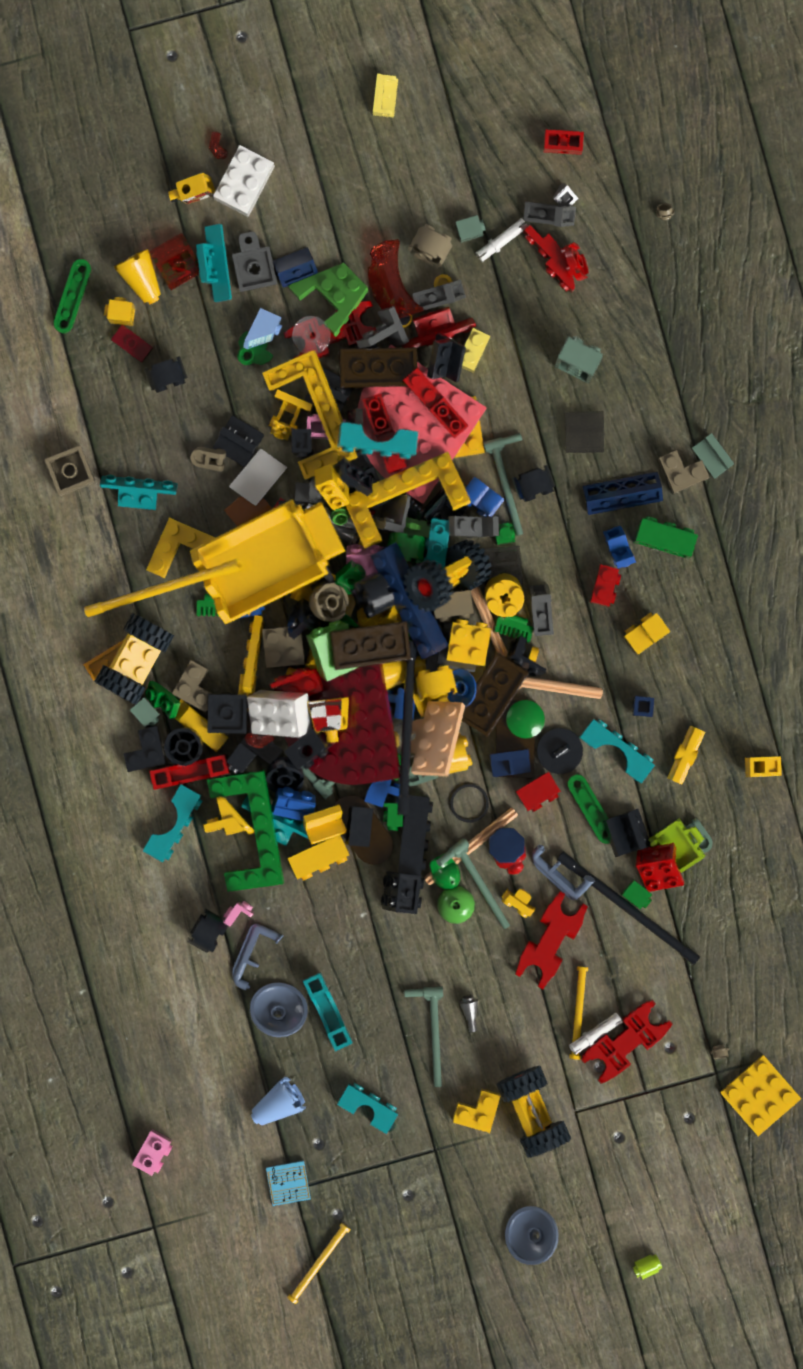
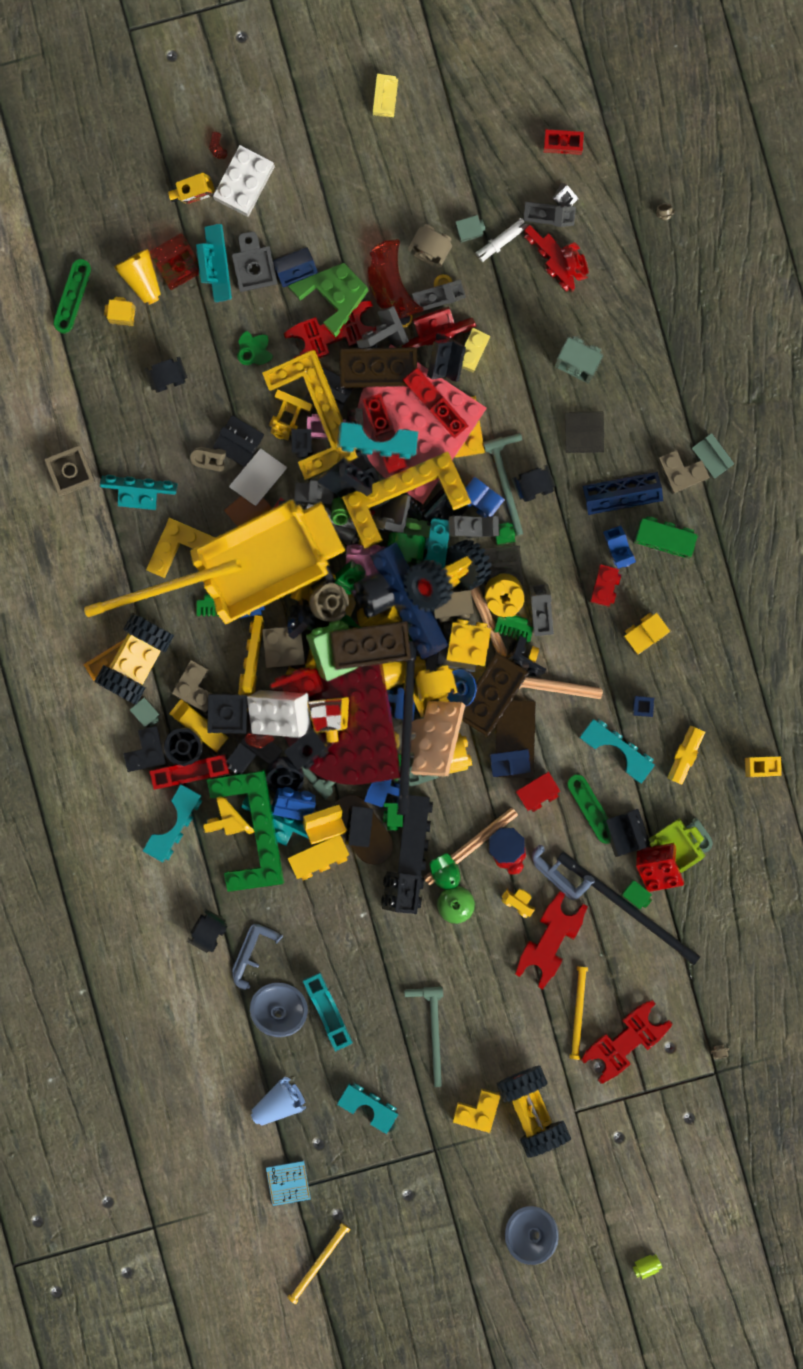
dark red plate [111,325,153,363] -> none
bright pink brick [132,1129,173,1176] -> none
green slope [145,681,180,719] -> none
bright pink bracket [223,901,254,926] -> none
light blue slope [243,308,283,349] -> none
clear dish [292,316,330,354] -> none
yellow brick [314,463,350,510] -> none
sand green bar [436,838,510,929] -> none
black piece [450,784,489,823] -> none
flat silver cone [459,996,478,1032] -> none
green dish [506,700,545,738] -> none
black shield [537,728,583,774] -> none
white pin [569,1013,623,1055] -> none
yellow plate [720,1055,801,1136] -> none

